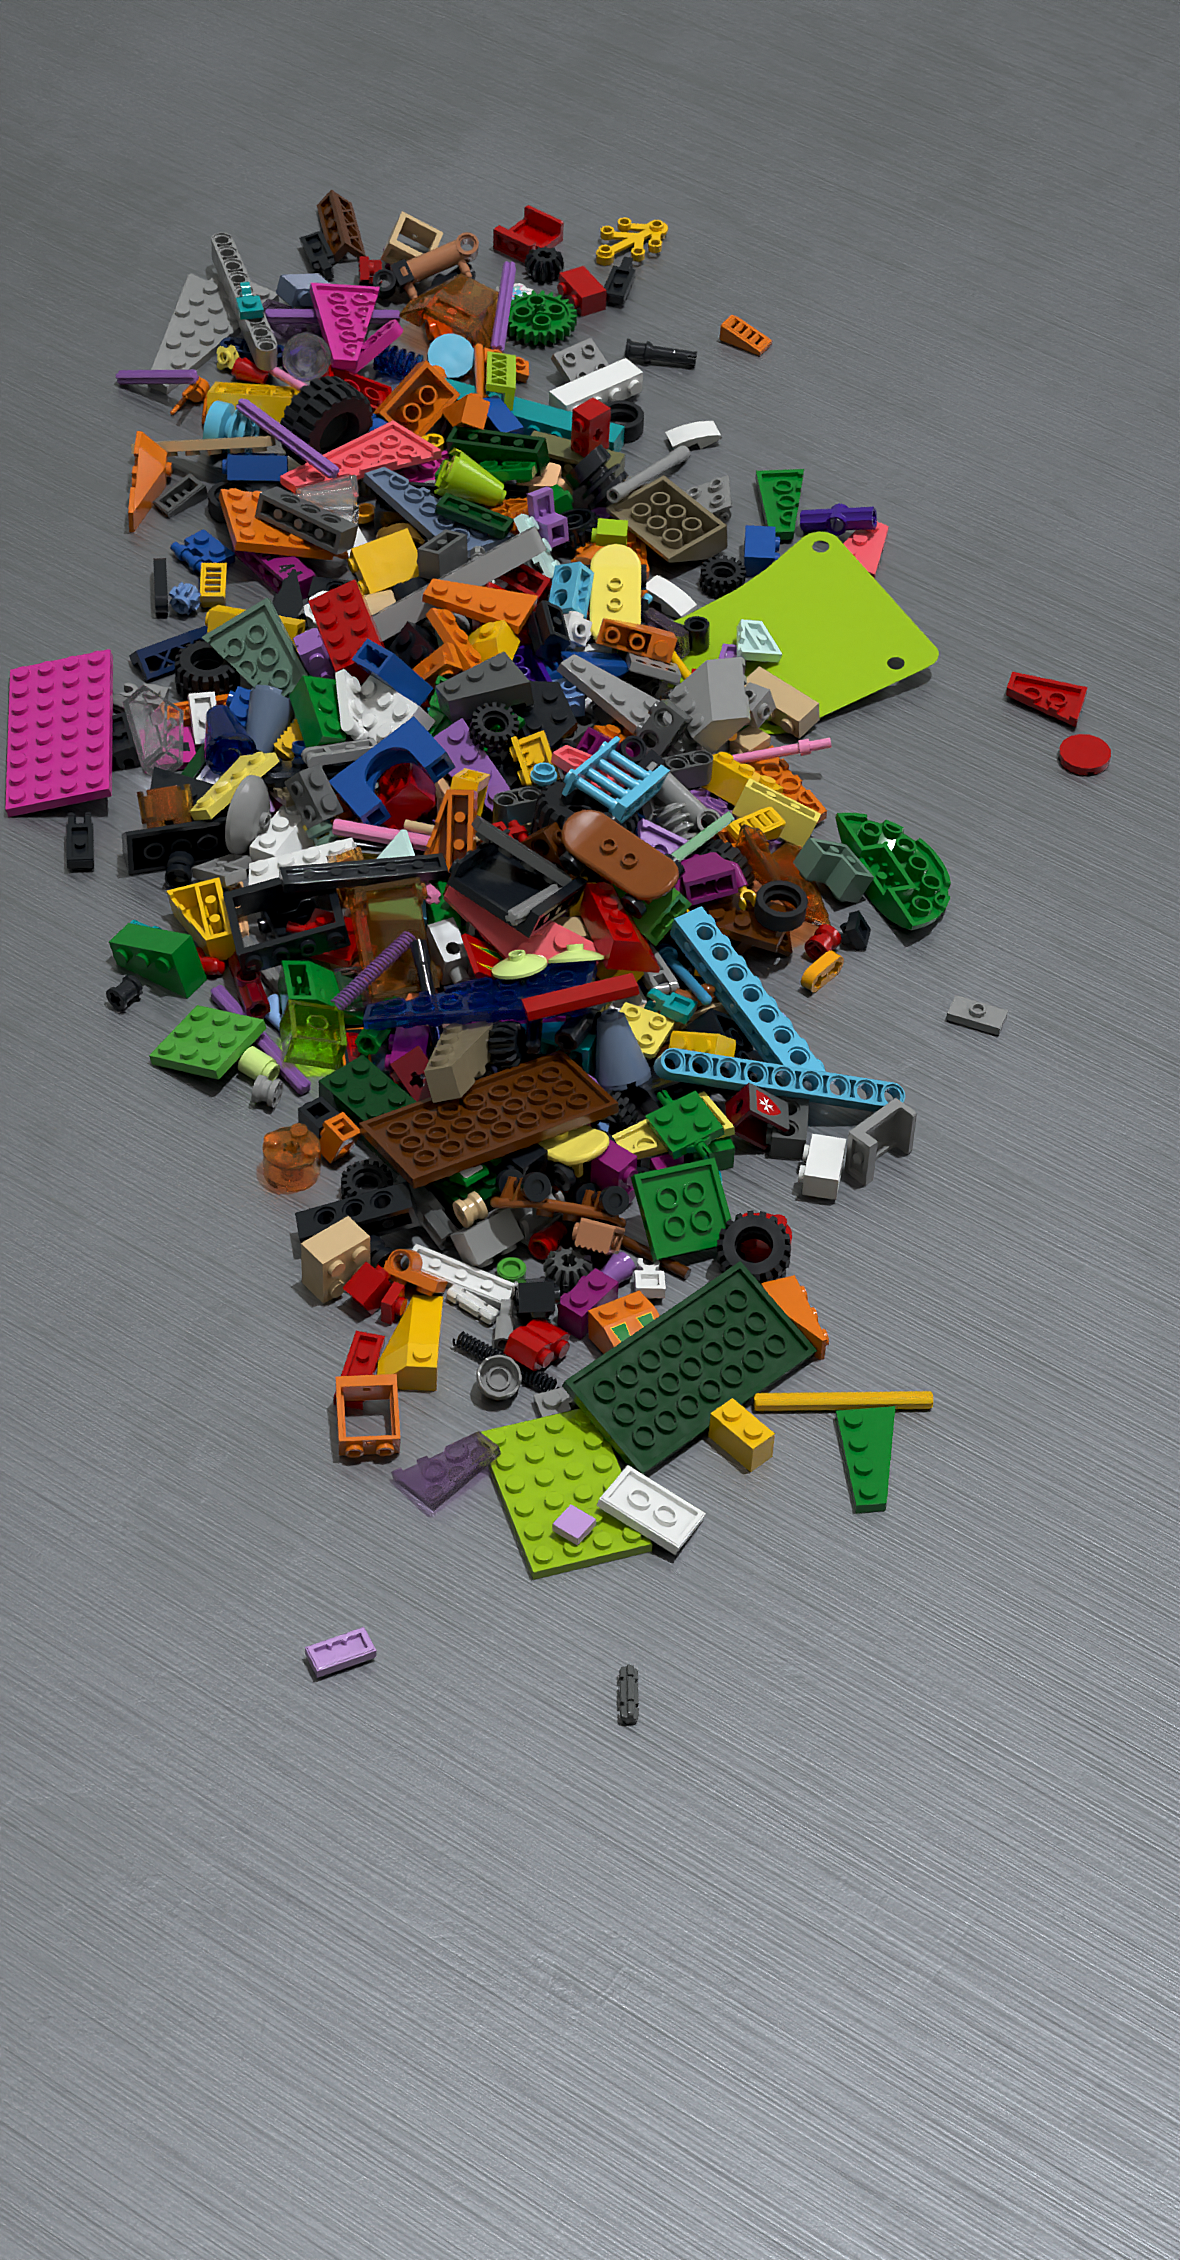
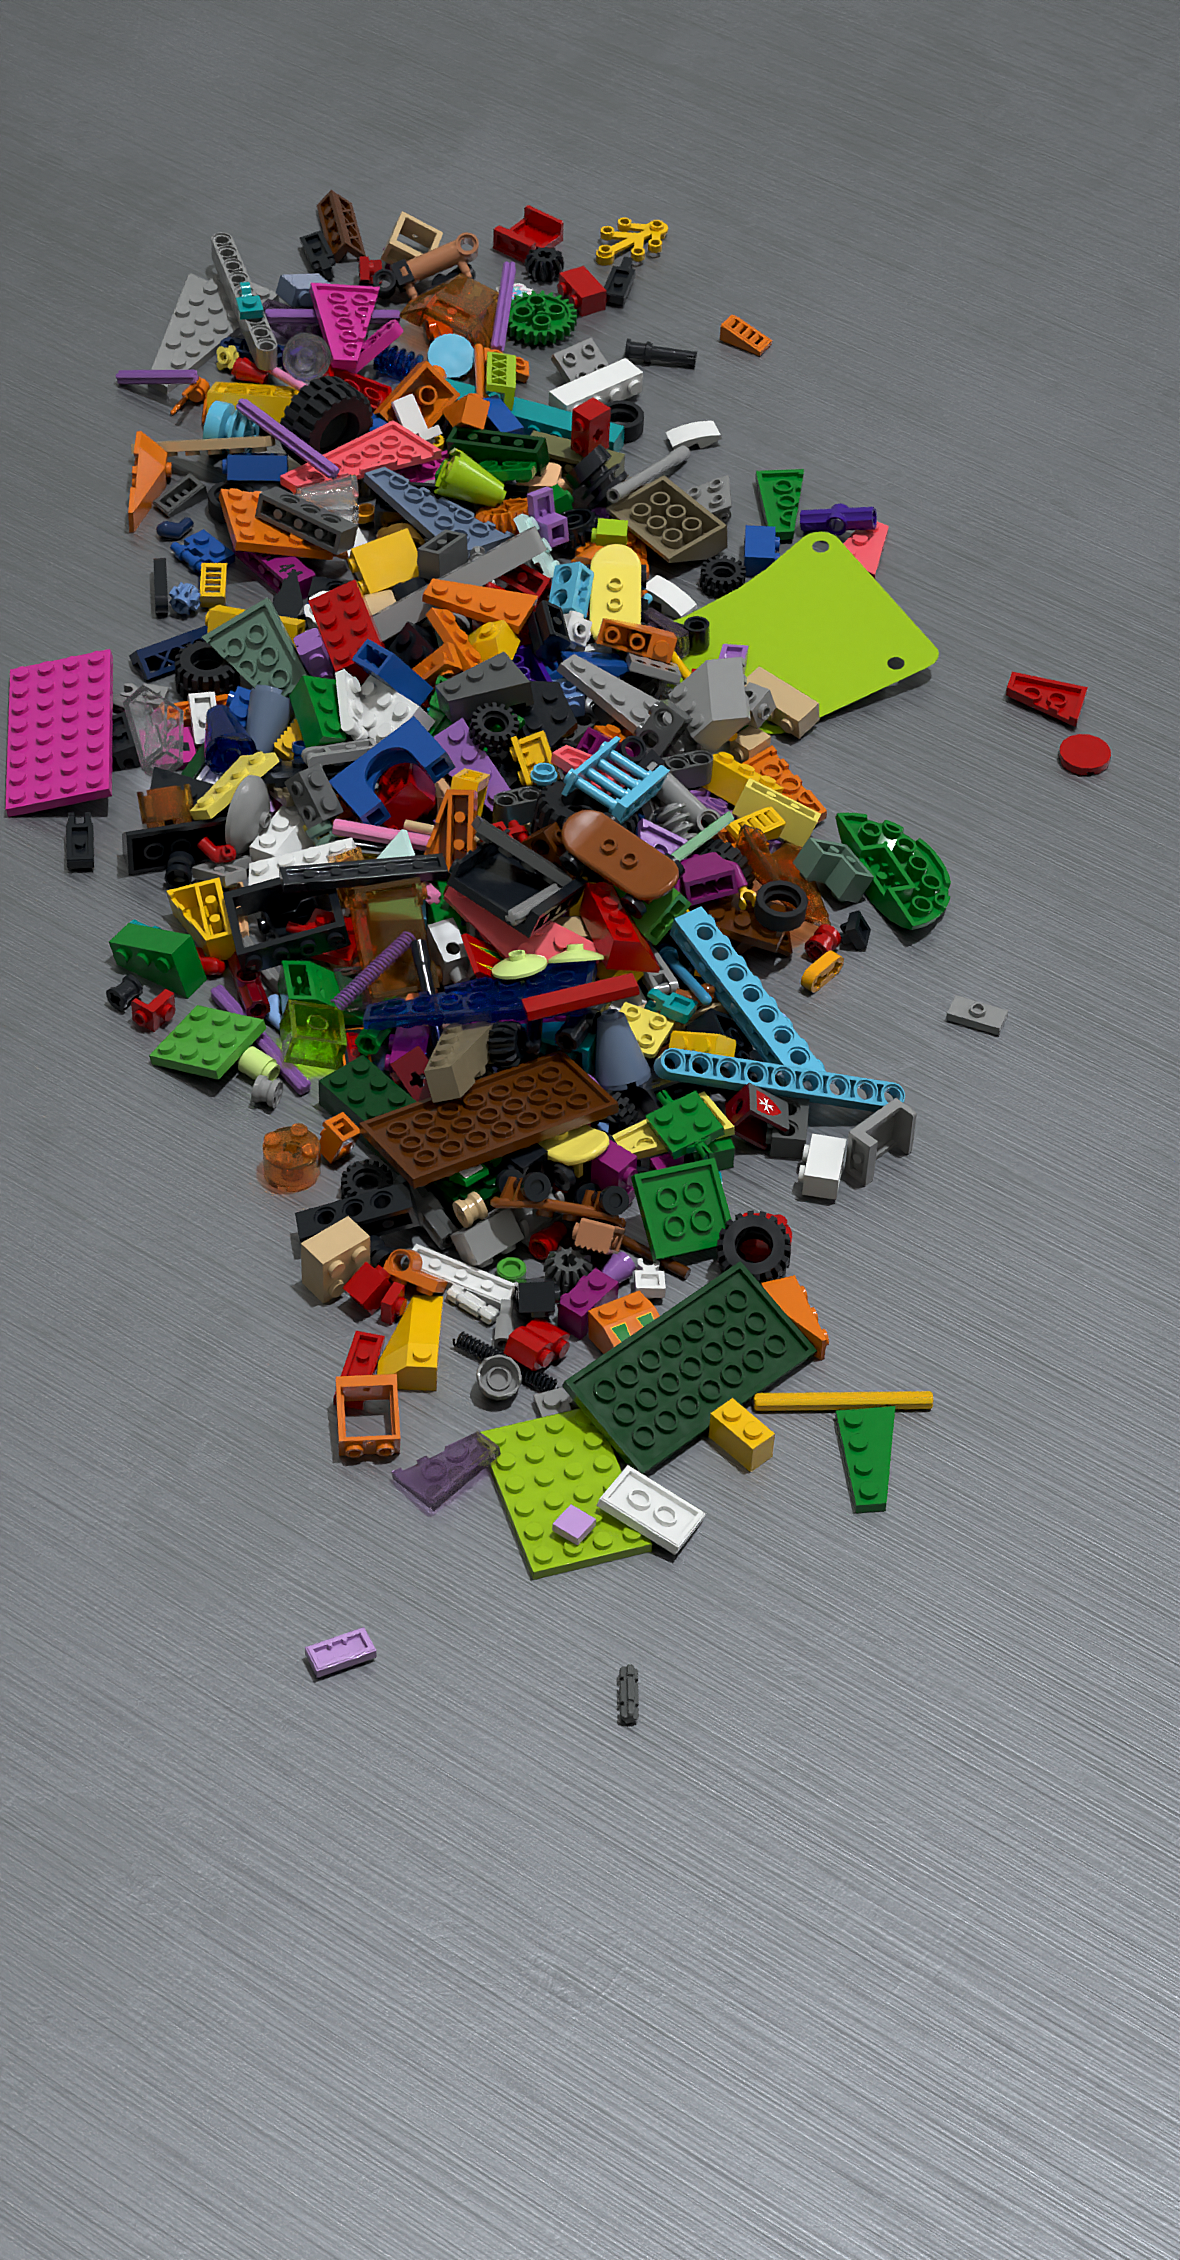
black brick [298,1096,340,1145] -> none
dark green plate [435,493,514,540] -> none
bright pink bar [732,738,832,764] -> none
light aqua wing [737,619,783,662] -> none
none -> red bracket [131,989,176,1032]
none -> dark blue arm [156,517,194,539]
none -> red arm [197,837,236,863]
none -> white bracket [391,394,442,444]

